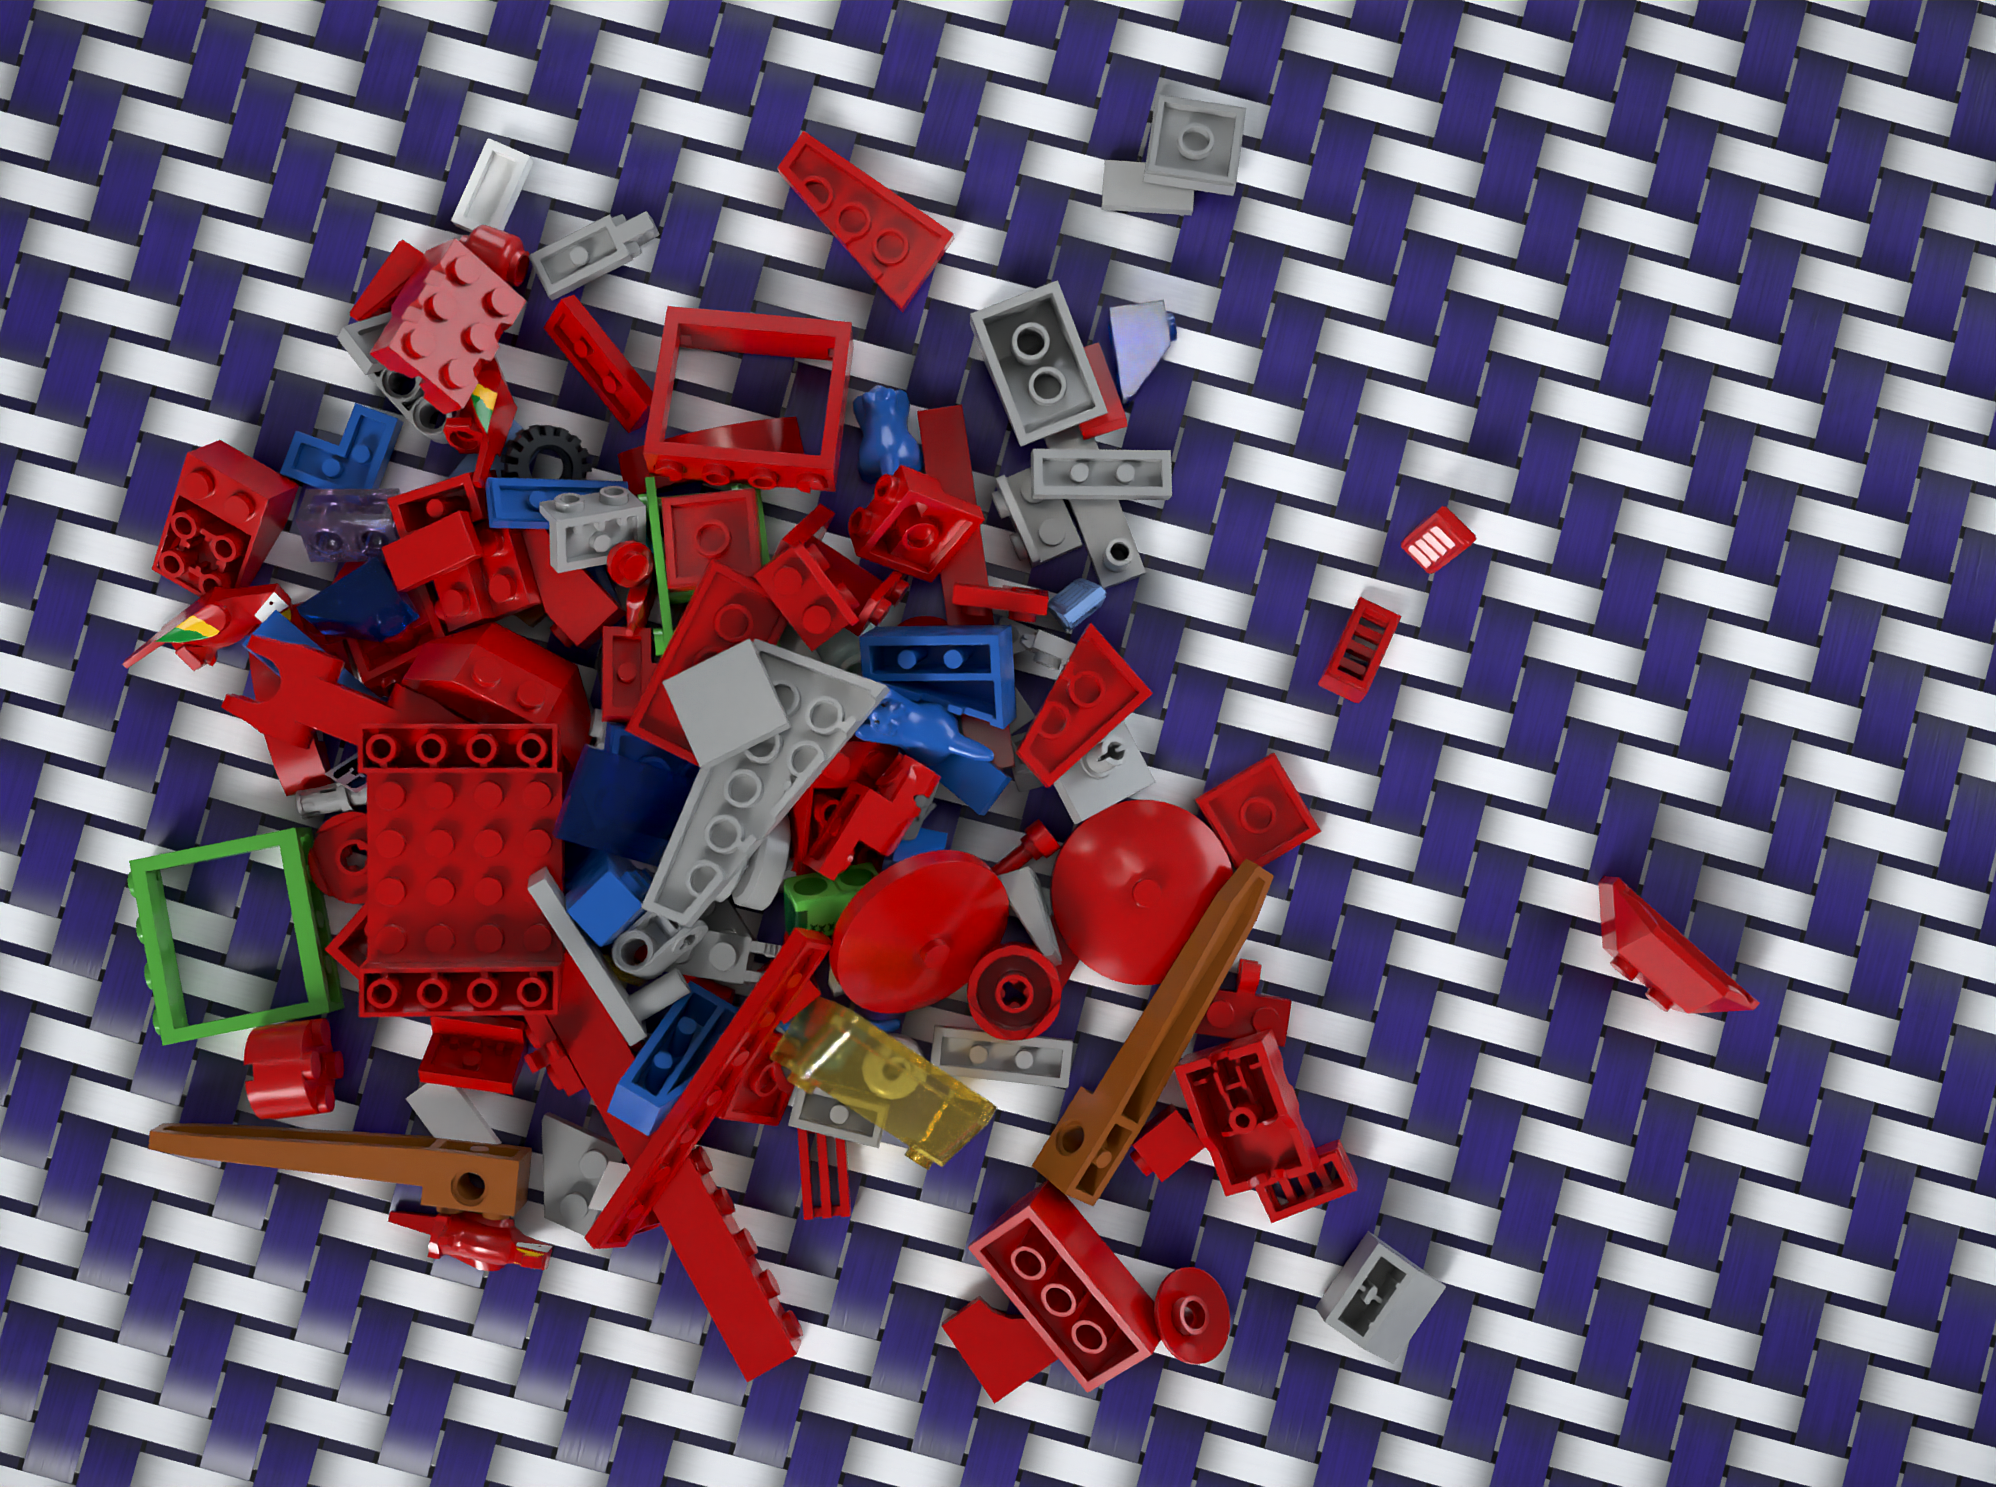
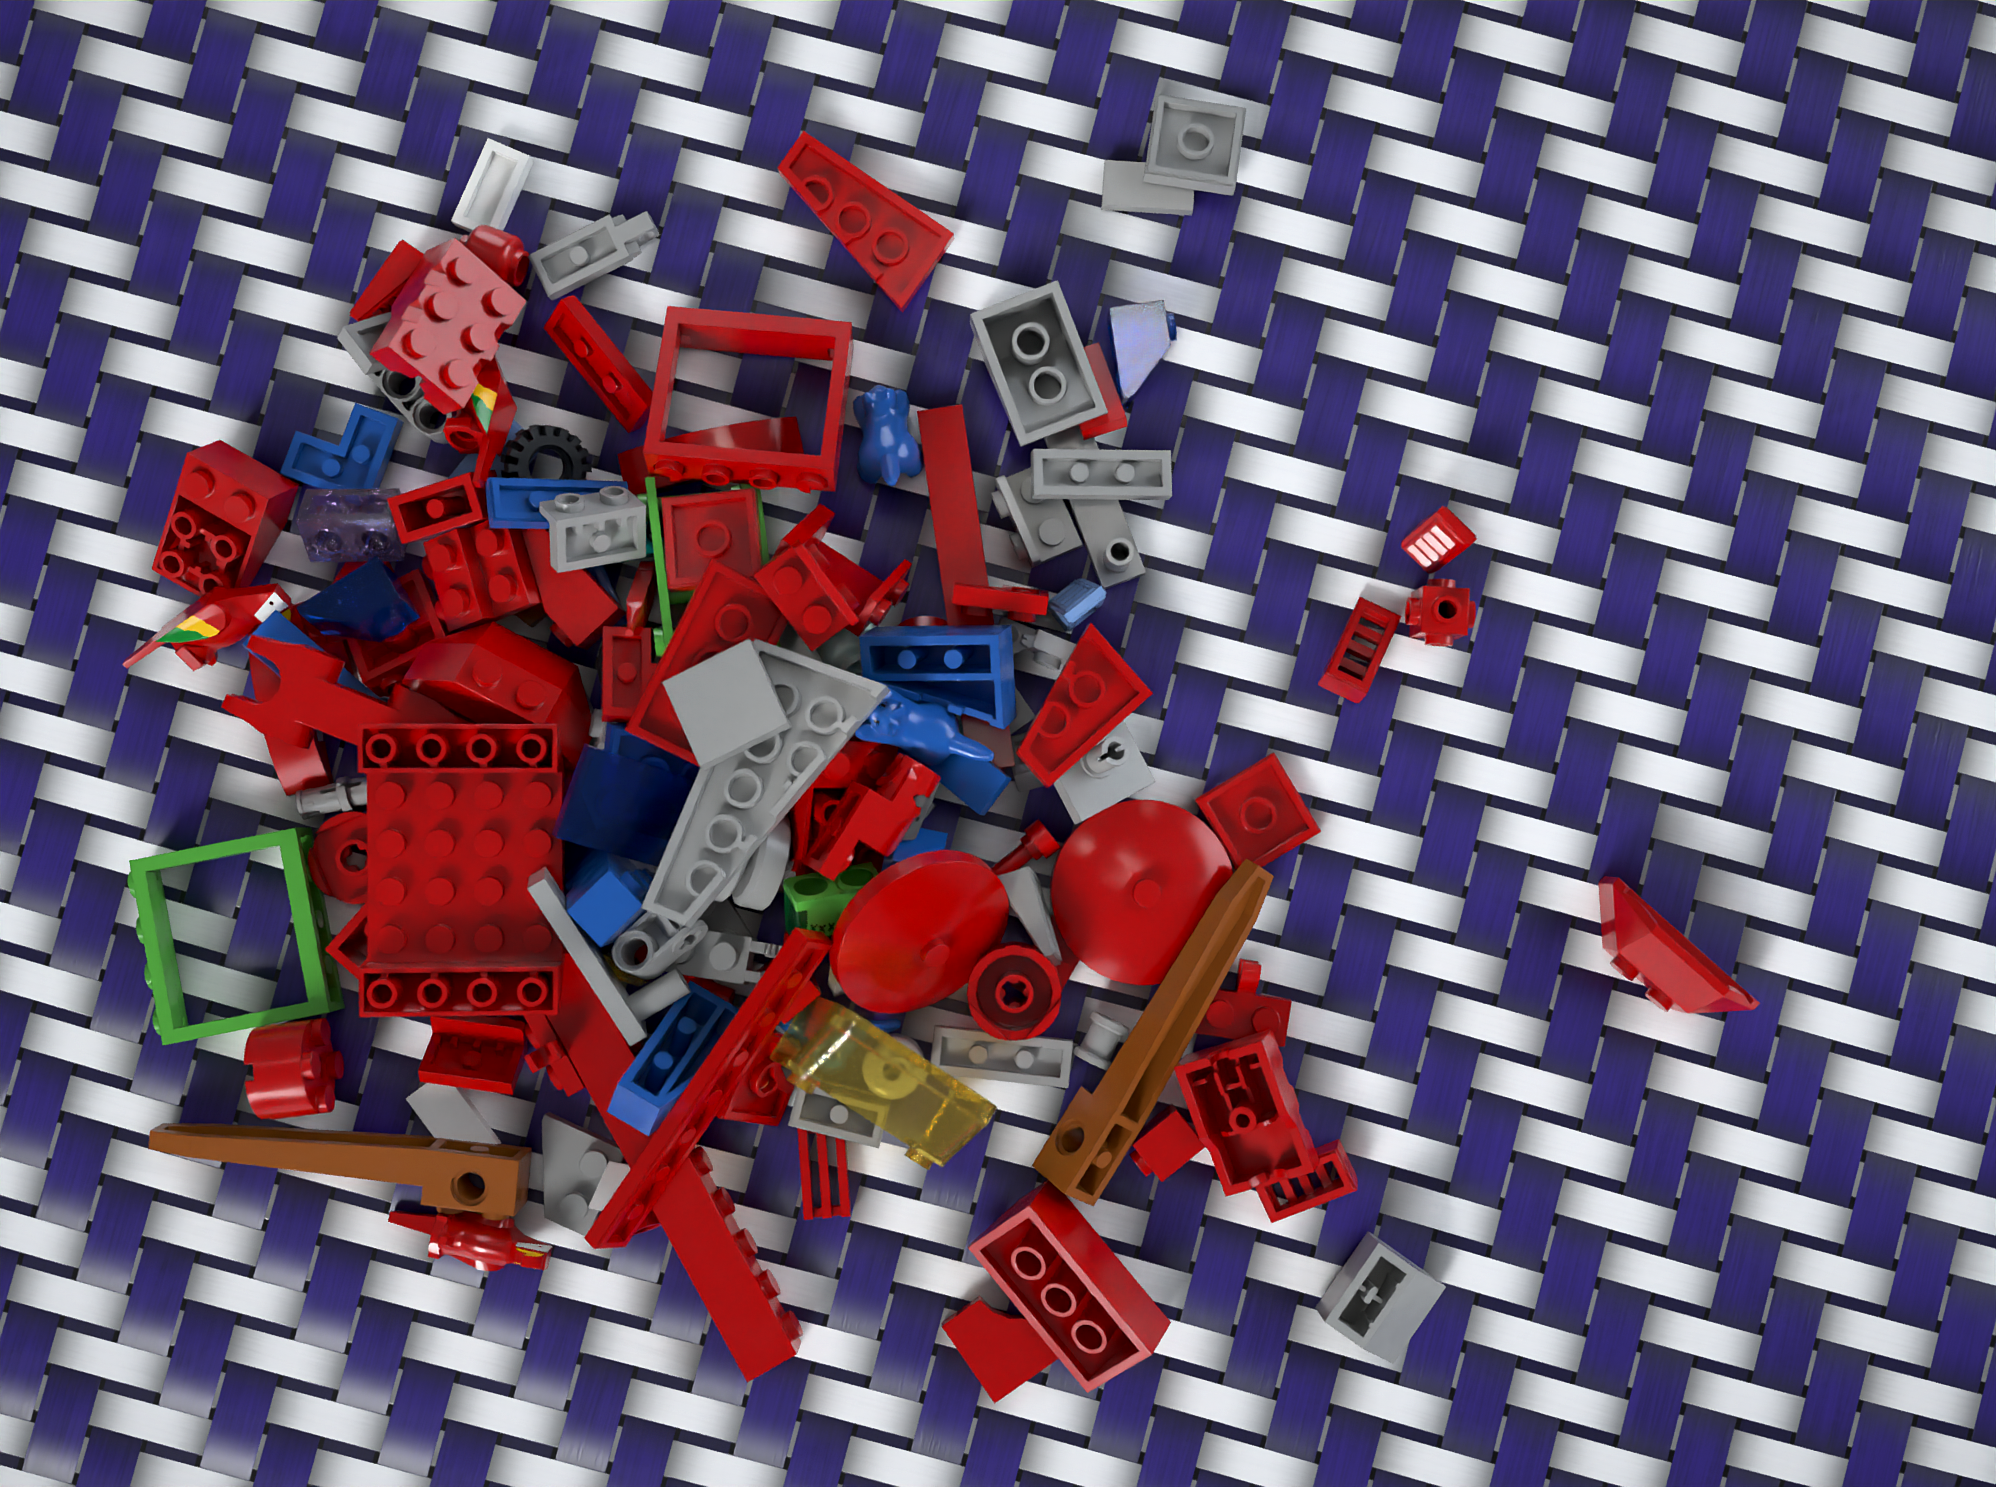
sticker [325,752,367,794] -> none
red tile [382,510,485,592] -> none
red plate [607,540,654,588] -> none
red plate [848,465,985,583] -> none
red dish [1154,1267,1230,1365] -> none
none -> light grey bush [1072,1010,1130,1070]
none -> red brick [1405,579,1476,646]

